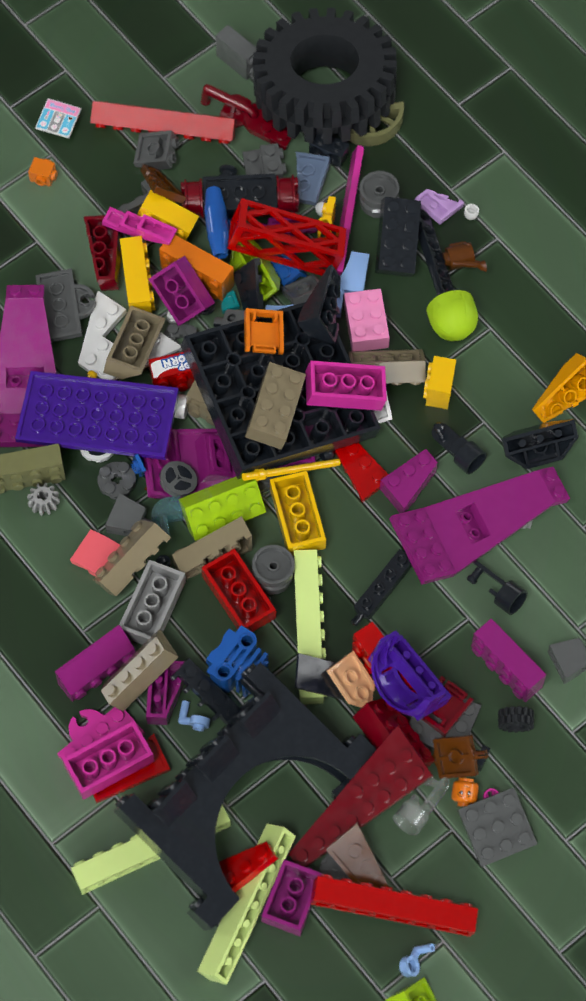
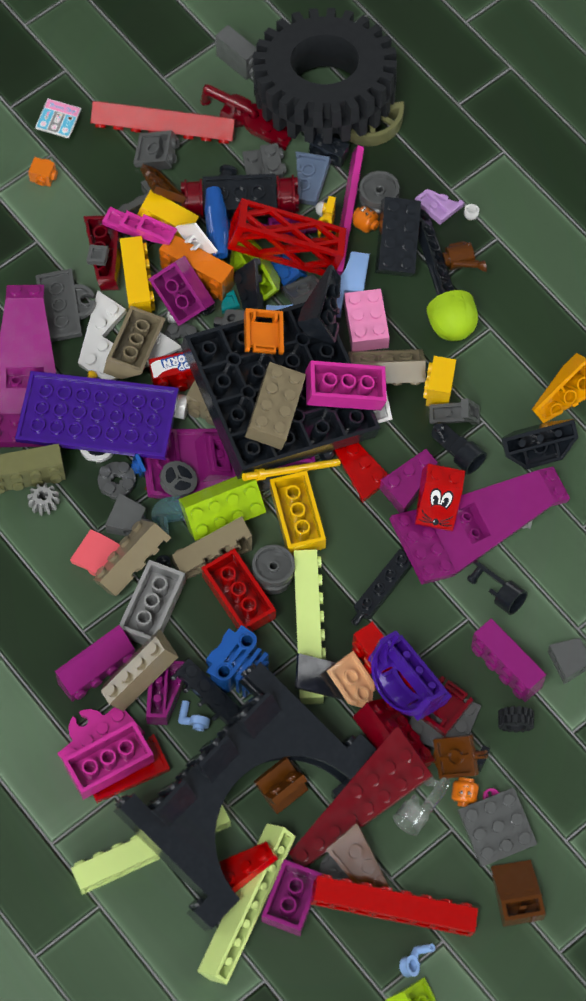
none -> dark grey plate [86,245,109,266]
none -> white piece [175,223,218,254]
none -> reddish brown bracket [253,757,309,814]
none -> orange head [352,206,379,233]
none -> red slope [415,463,465,531]
none -> dark grey bracket [429,399,480,425]
none -> reddish brown slope [490,860,546,927]

